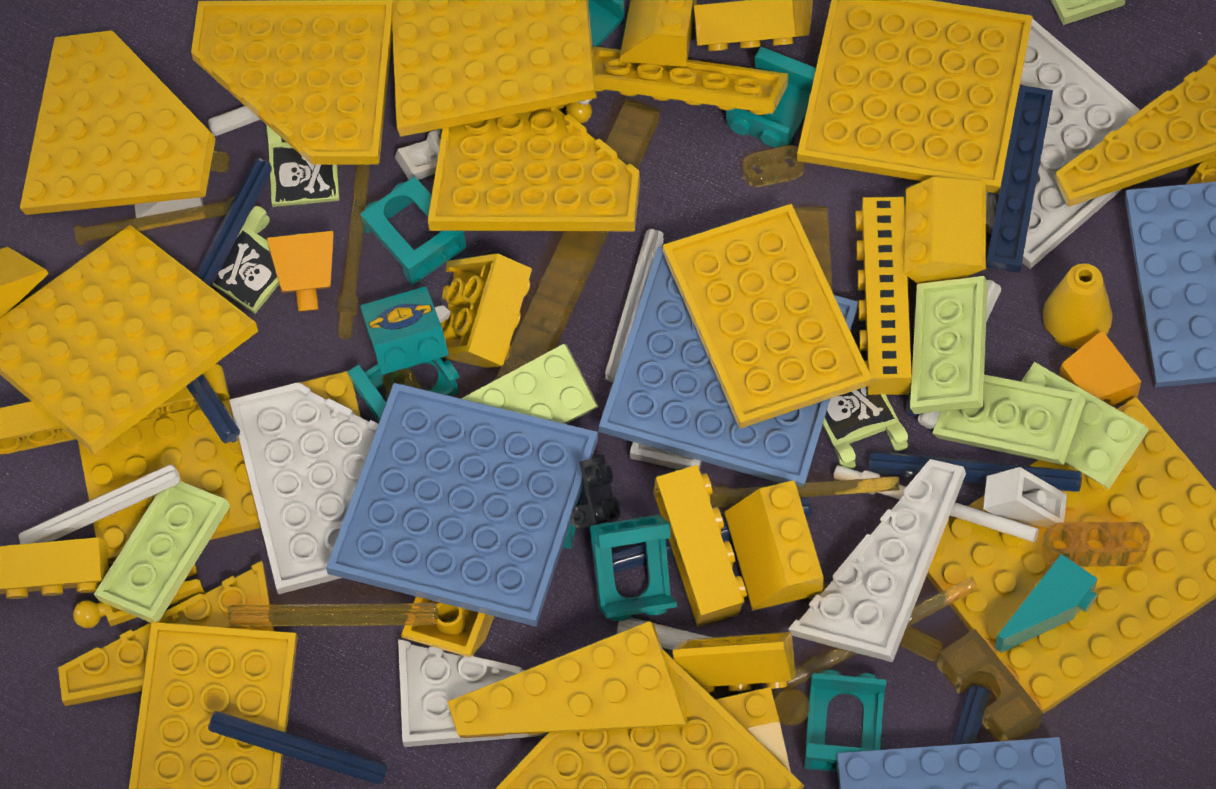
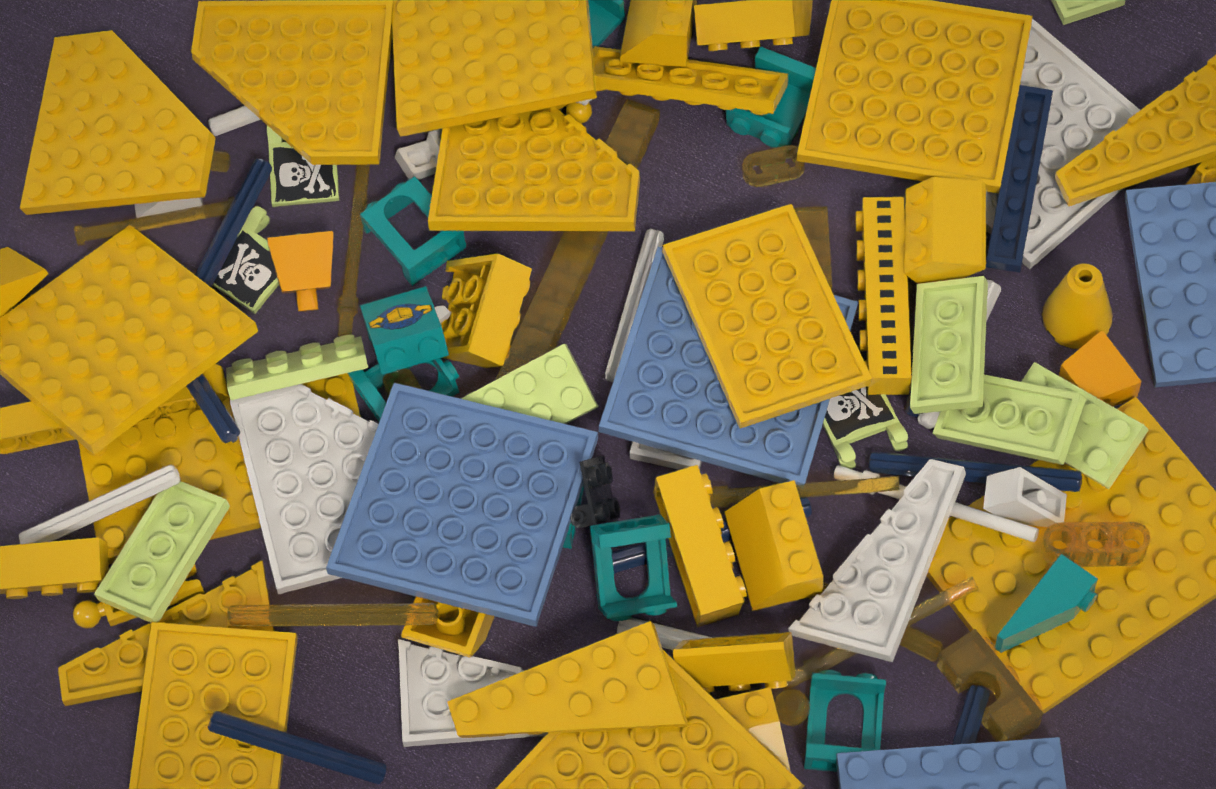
none -> yellowish green plate [226,335,368,400]

